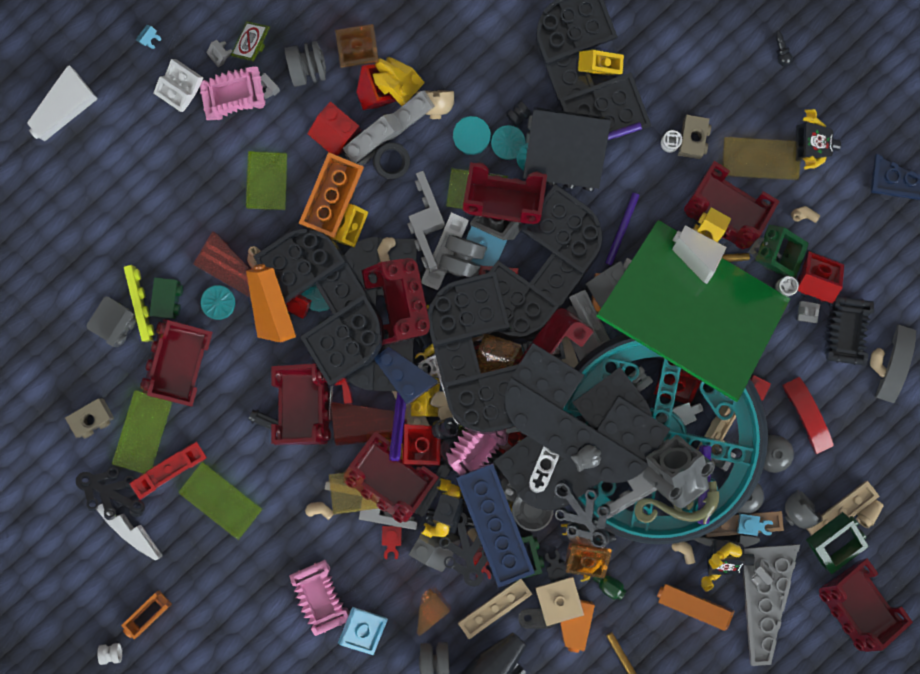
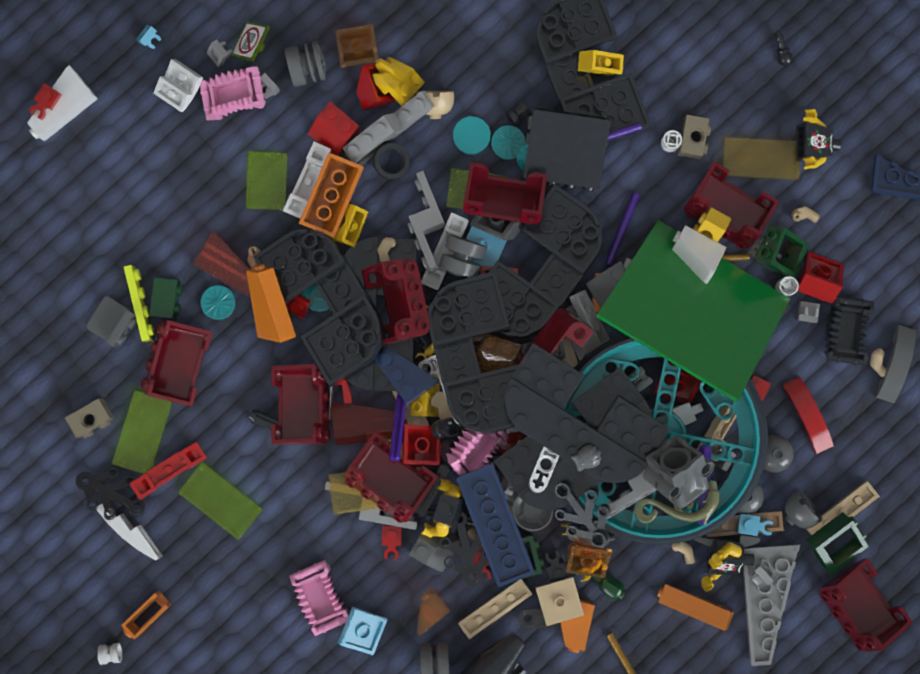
tan arm [305,502,335,520] -> none
tan cone [856,500,884,528] -> none
none -> red plate [29,83,62,120]
none -> white slope [283,142,331,219]

